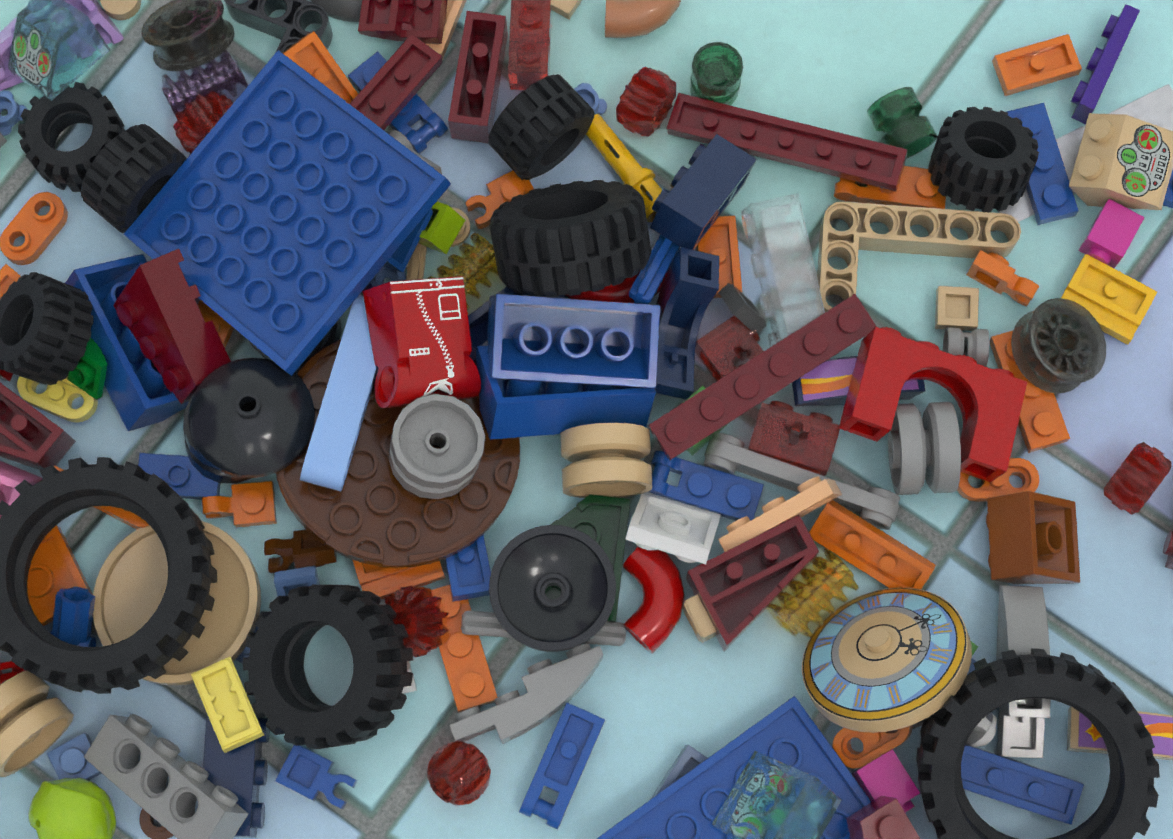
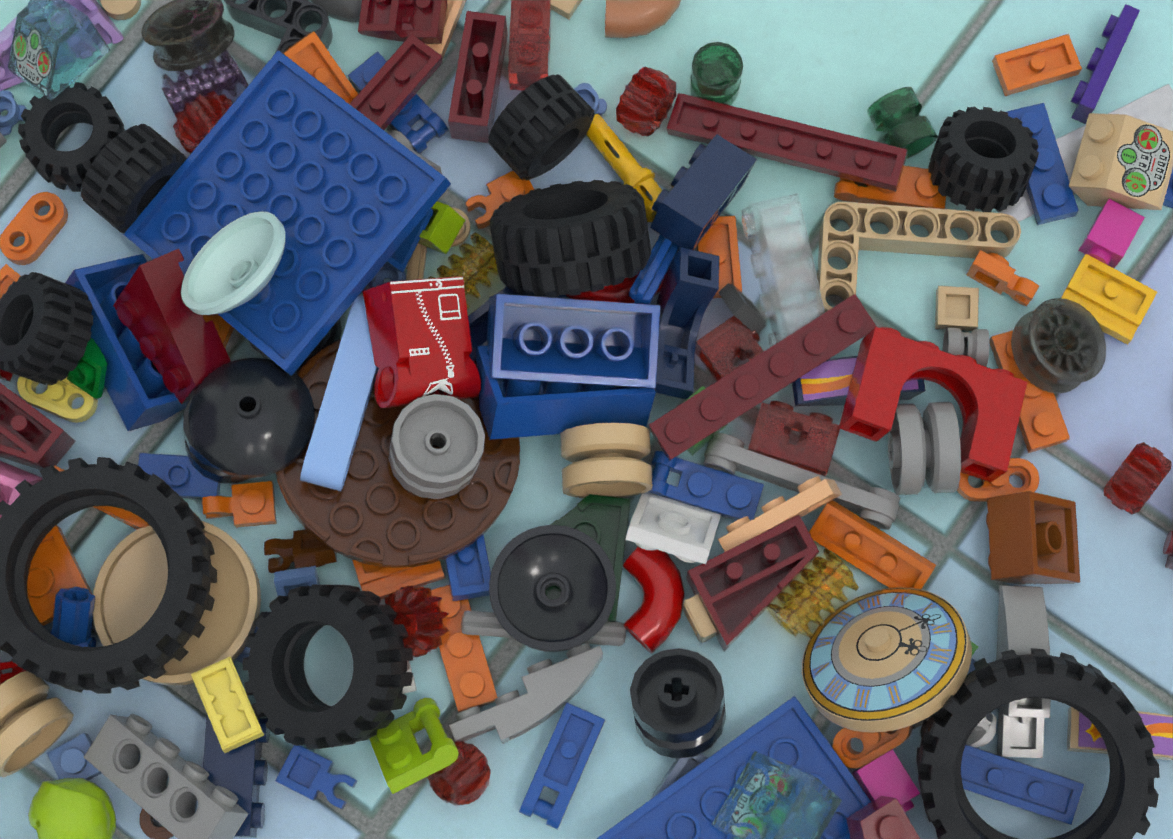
none -> light aqua dish [181,211,285,315]
none -> lime plate [369,698,459,794]
none -> black wheel [630,648,726,759]

